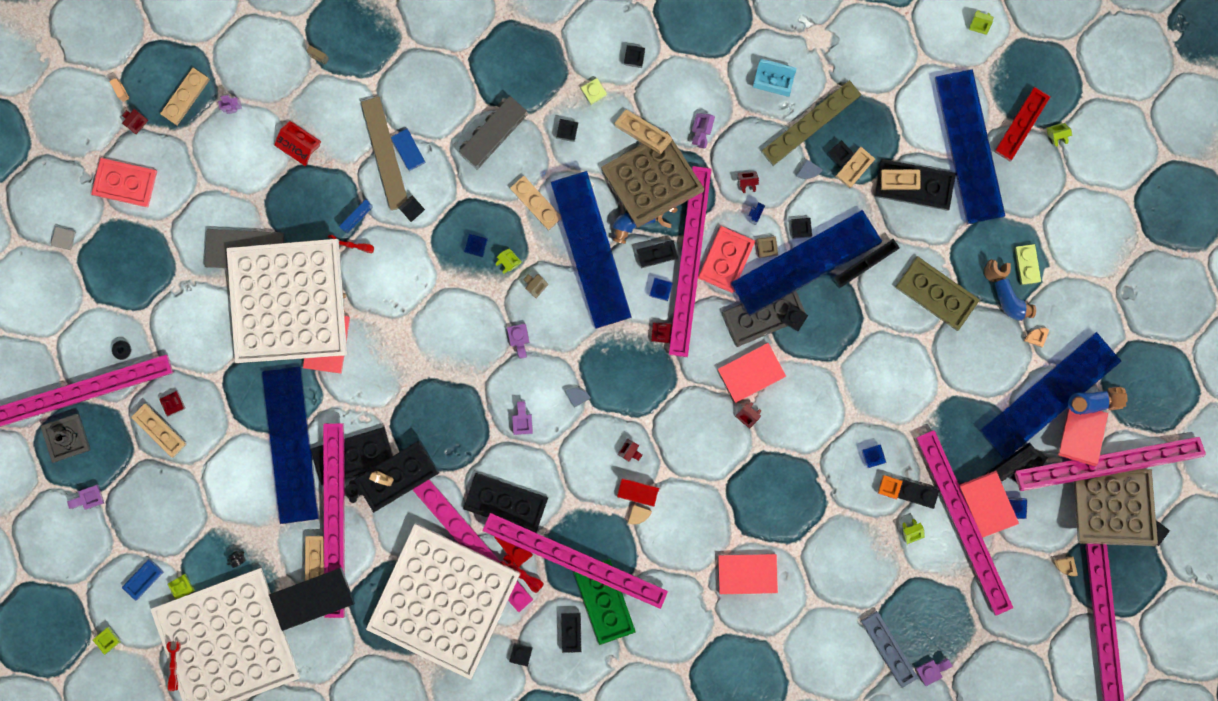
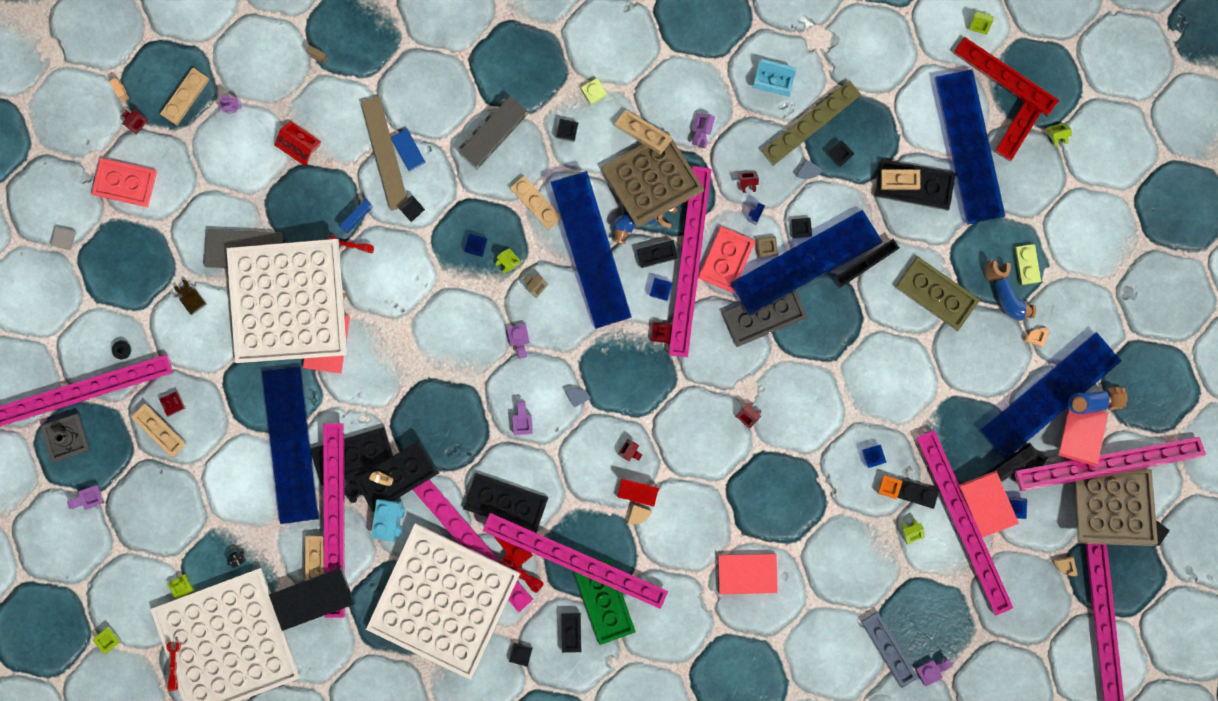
blue tile [122,559,164,601] -> none
black plate [624,45,645,68] -> none
coral tile [717,343,786,403] -> none
black plate [782,305,808,332] -> none
tan plate [836,147,875,188] -> none
none -> dark brown plate [174,280,207,315]
none -> medium azure bracket [371,499,405,542]
none -> red tile [953,37,1059,117]

